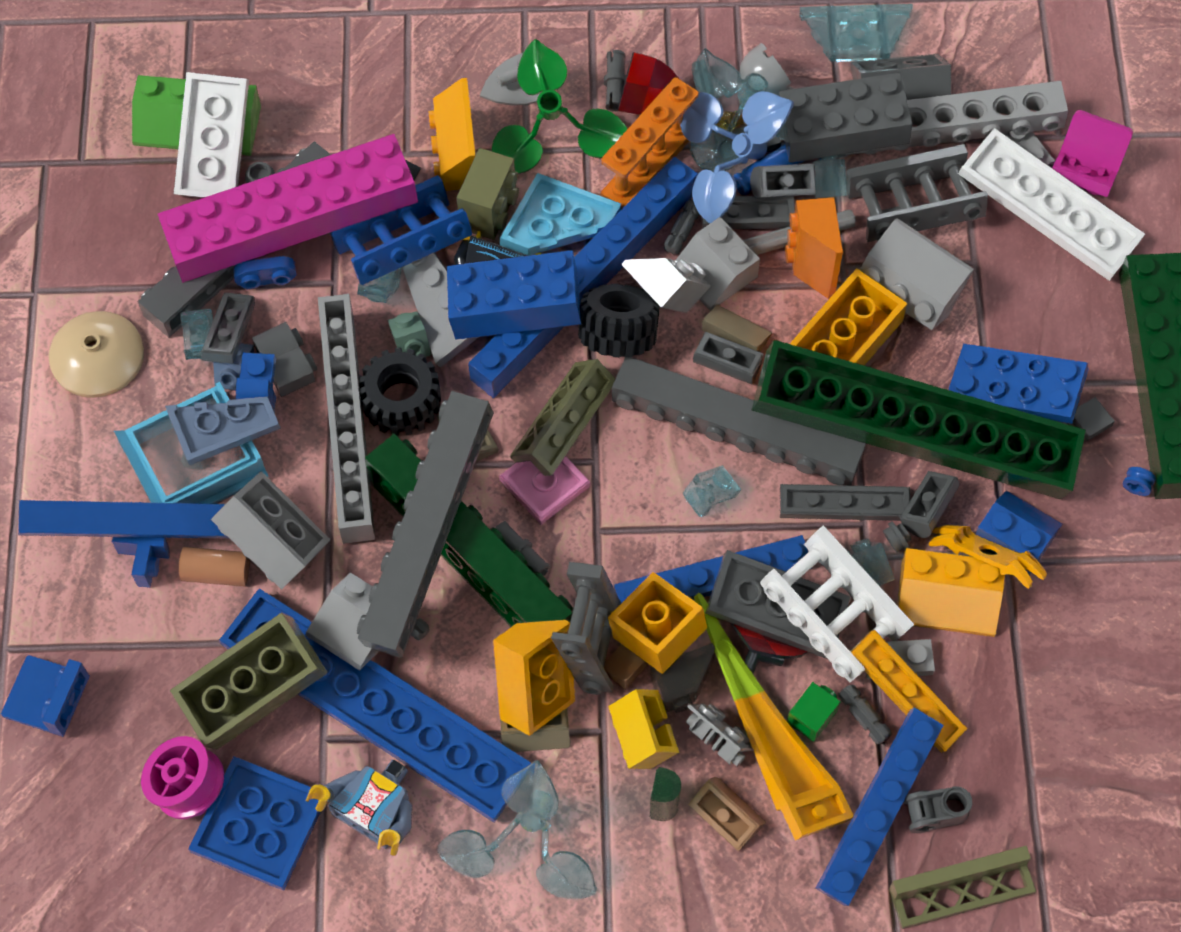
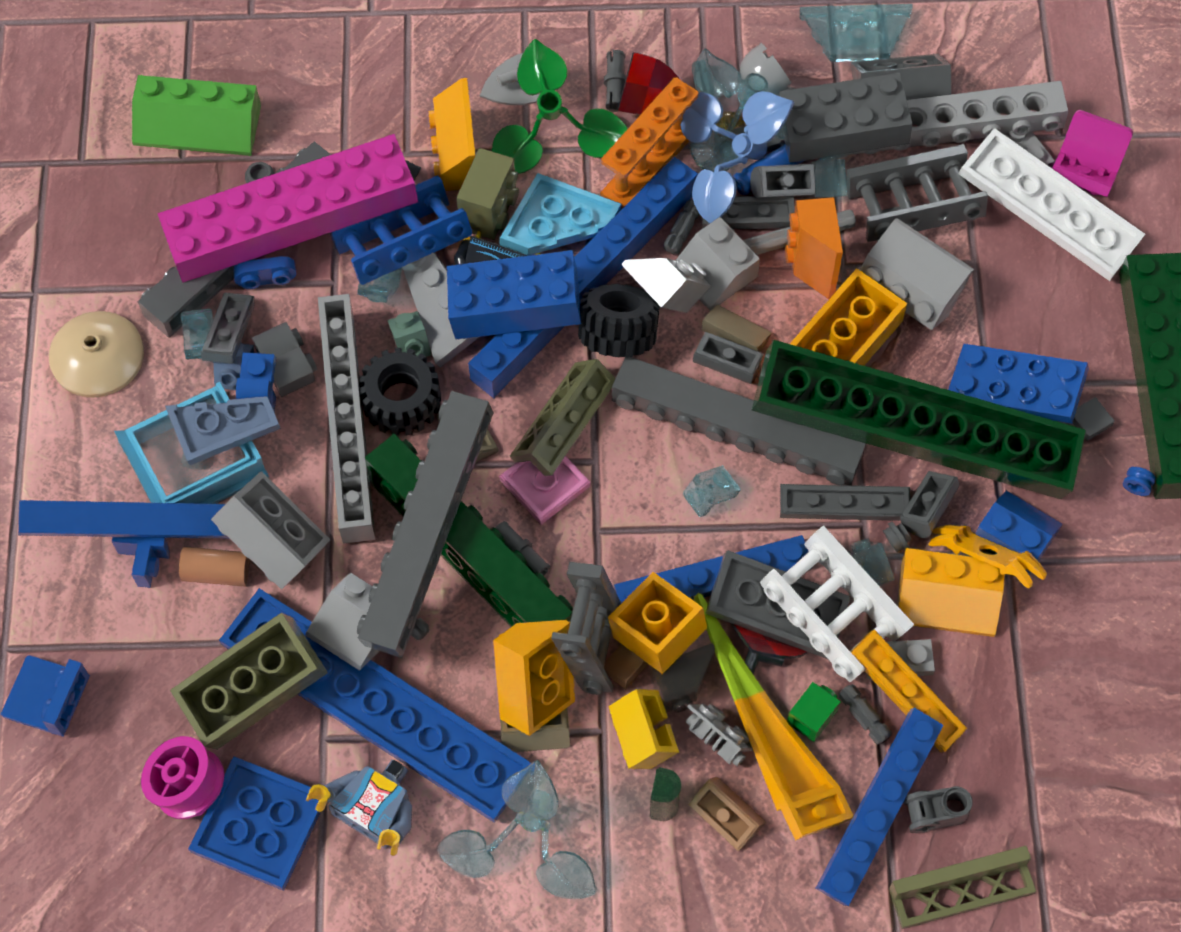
white plate [174,72,249,198] -> none

